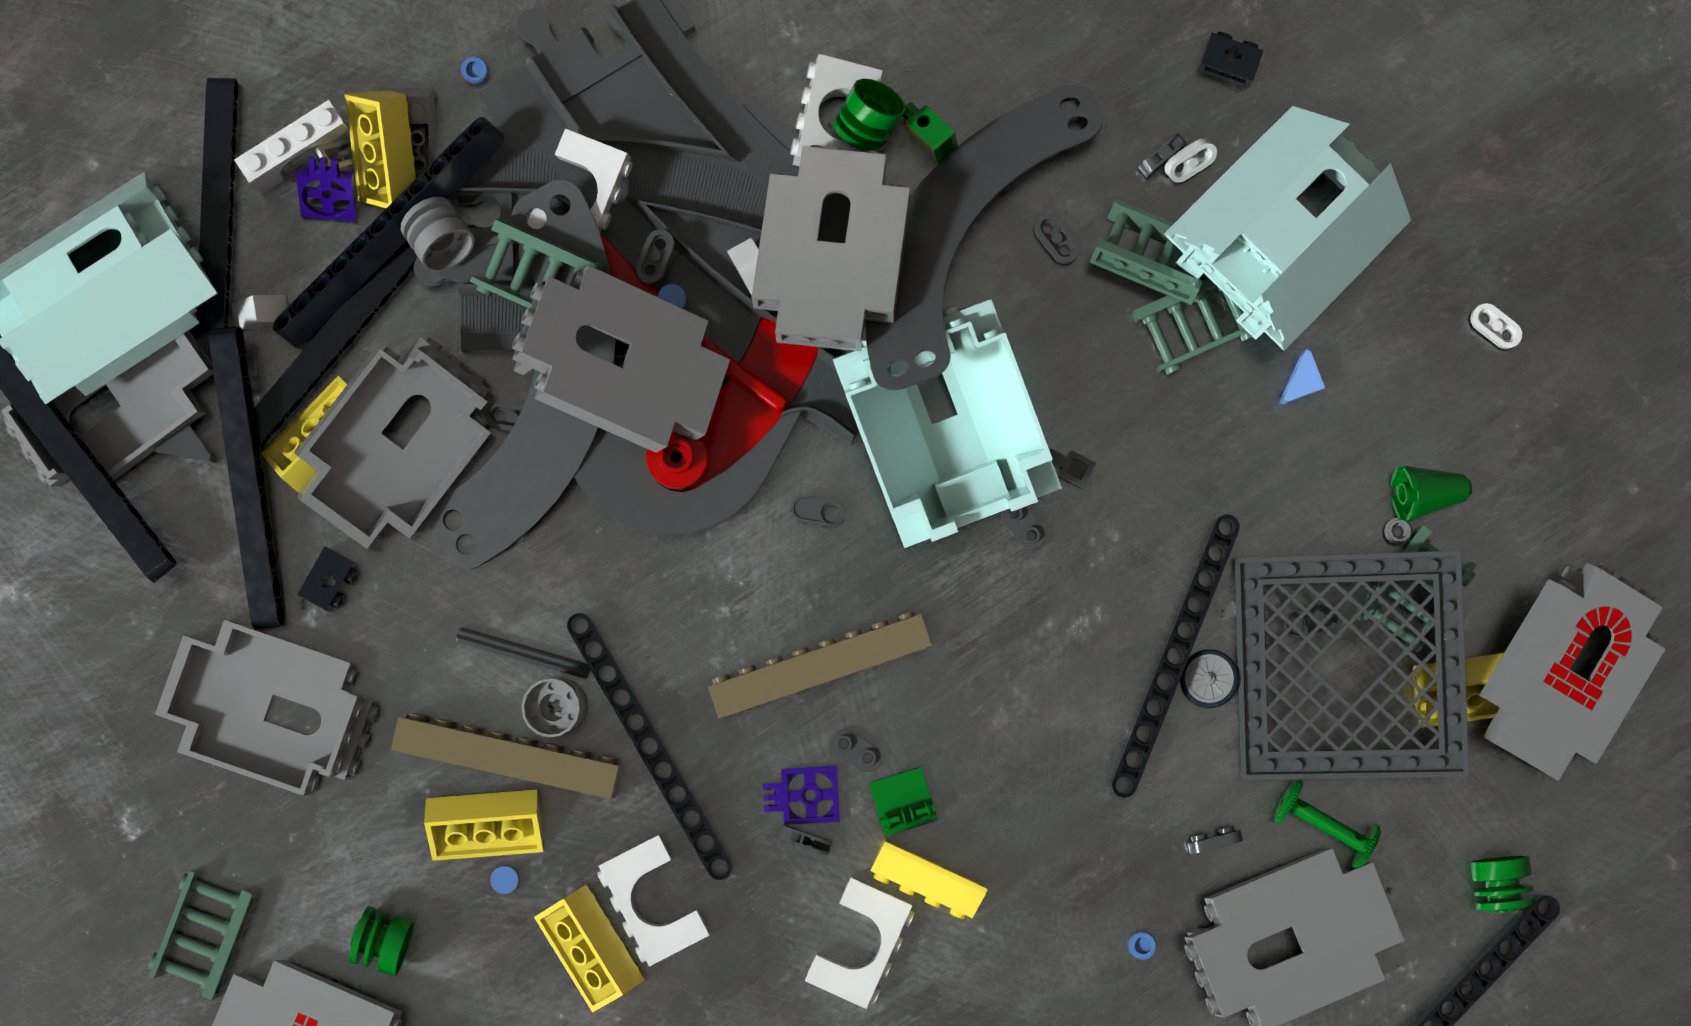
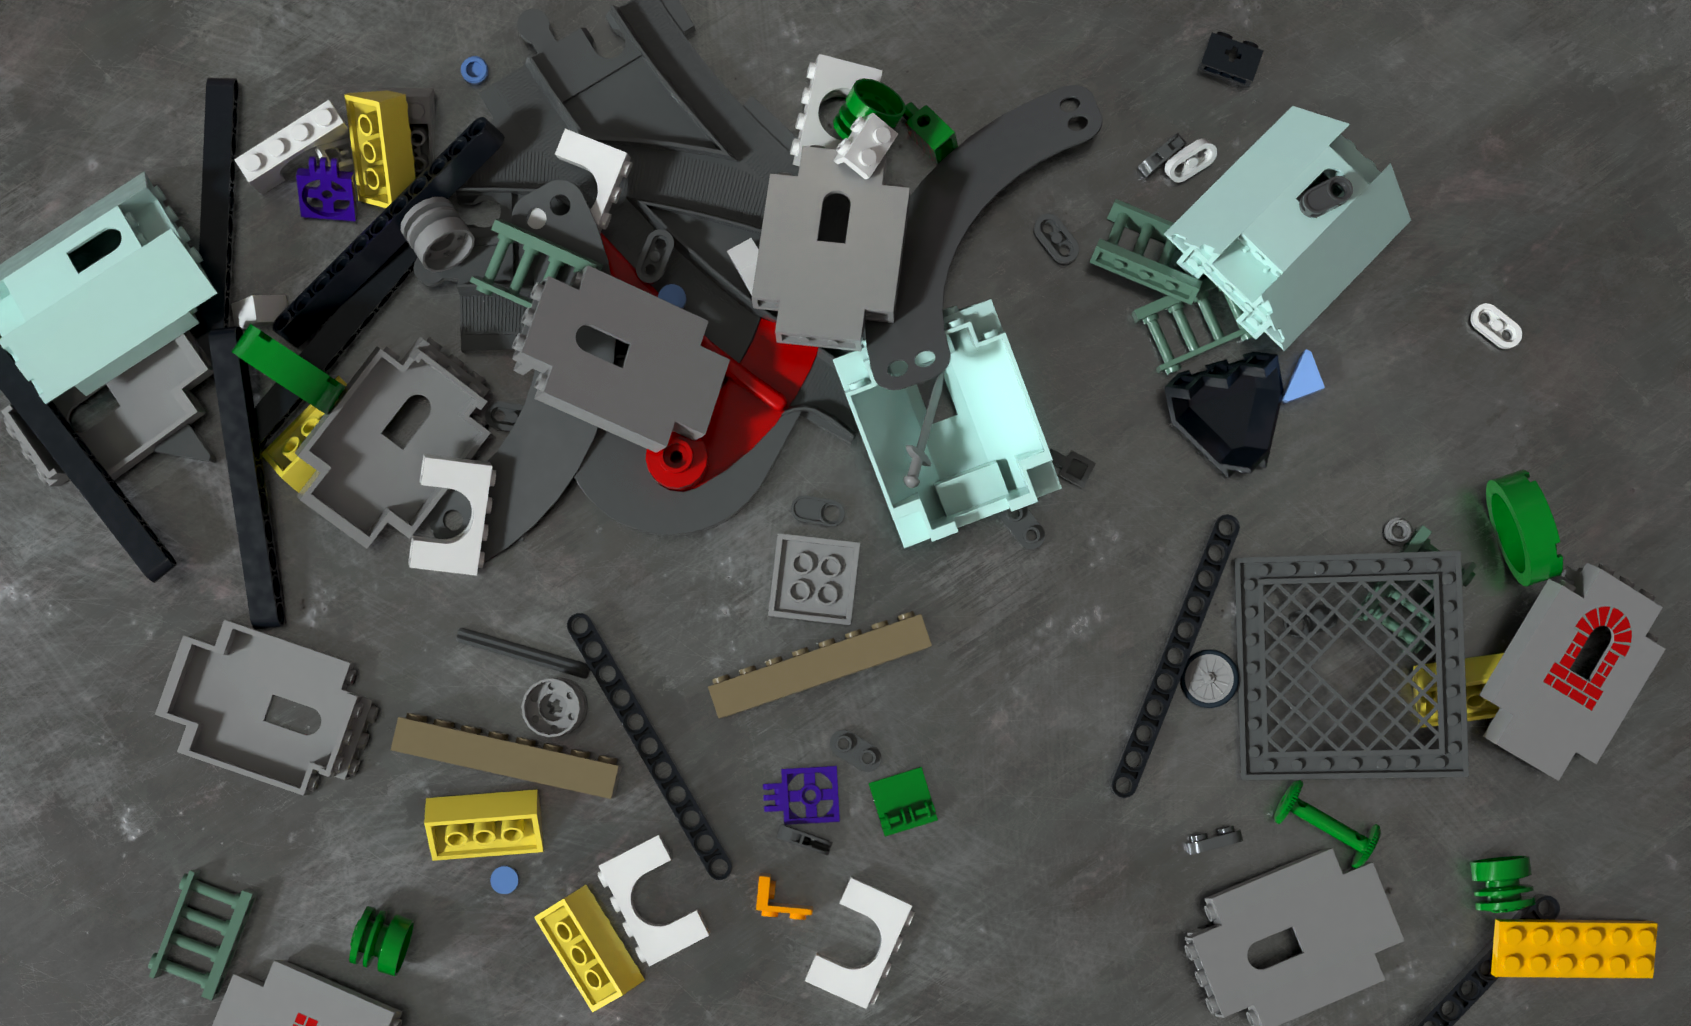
black brick [297,546,358,612] -> none
light yellow slope [870,839,988,920] -> none
medium blue tile [1128,931,1157,960] -> none
green cone [1391,466,1472,521] -> none
none -> green brick [231,324,346,415]
none -> white arch [408,454,496,576]
none -> light orange bracket [756,873,813,920]
none -> light grey plate [768,533,860,626]
none -> white bracket [833,113,898,179]
none -> light grey sword [903,371,945,488]
none -> black panel [1165,352,1284,478]
none -> dark grey piece [1299,176,1353,218]
none -> green brick [1486,469,1563,587]
none -> yellow plate [1491,919,1658,978]

